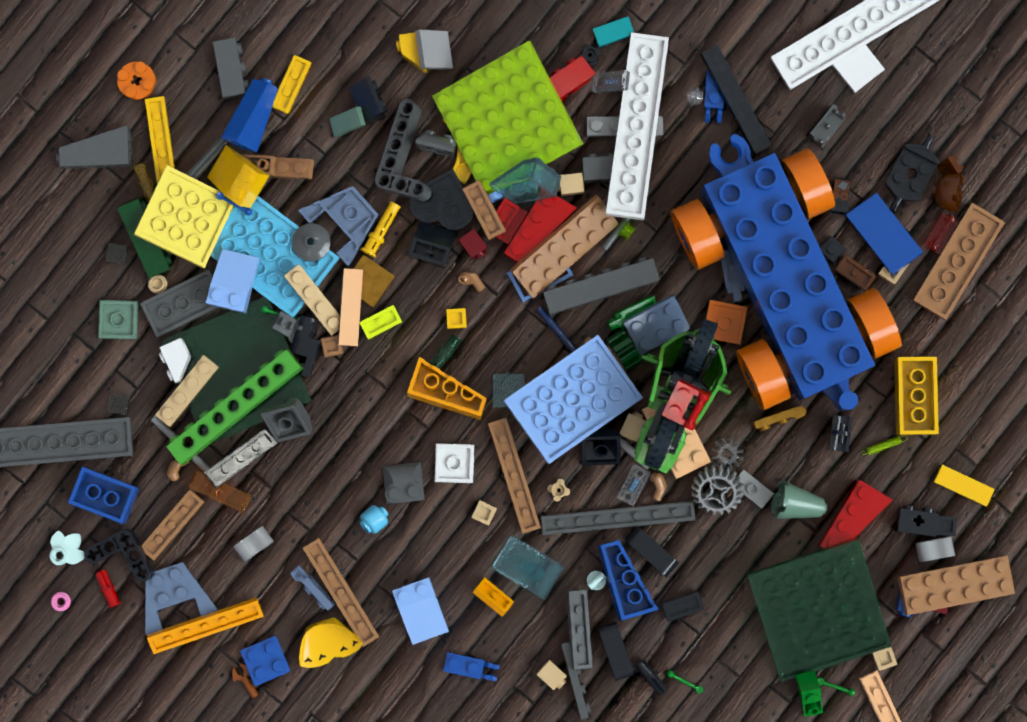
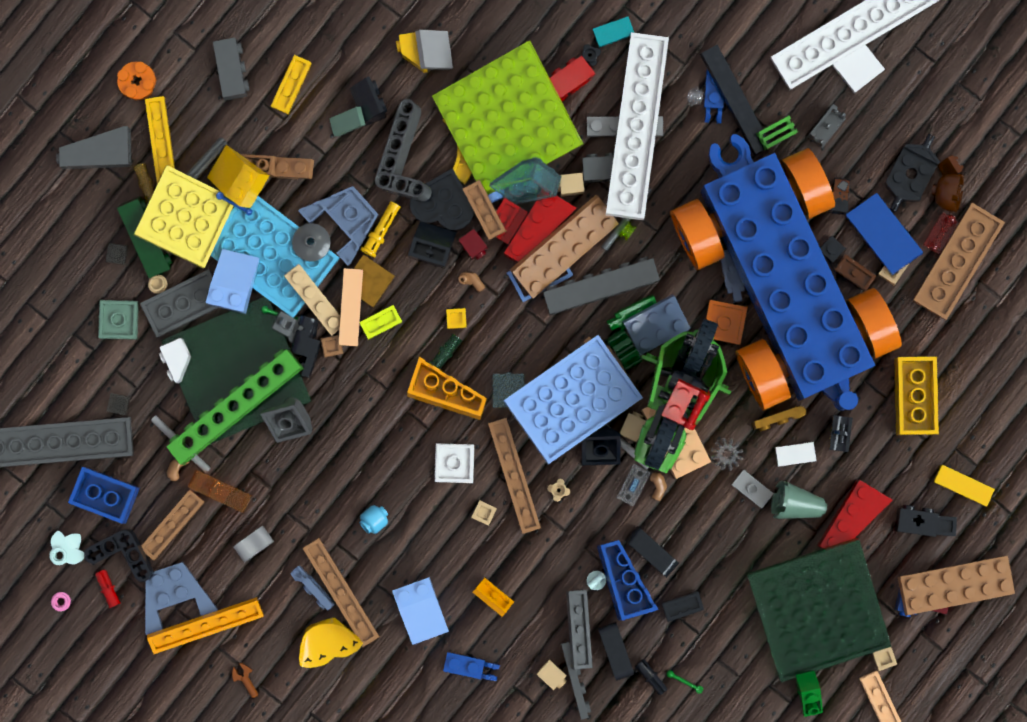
tan plate [155,355,219,427] -> none
tile [204,428,277,489] -> none
blue slope [222,78,278,153] -> none
blue plate [240,636,290,687] -> none
dark grey slope [383,462,425,504] -> none
dark grey slope [415,130,457,158] -> none
clear light blue slope [492,535,564,601] -> none
dark blue bar [536,306,578,353] -> none
dark grey tile [540,501,695,535] -> none
clear tile [591,70,630,93] -> none
light grey gear [691,464,744,516] -> none
green hinge [817,678,855,696] -> none
lime piece [860,436,908,456] -> none
light grey axle [916,536,955,562] -> none
none -> bright green tile [756,116,798,150]
none -> white tile [775,442,816,467]

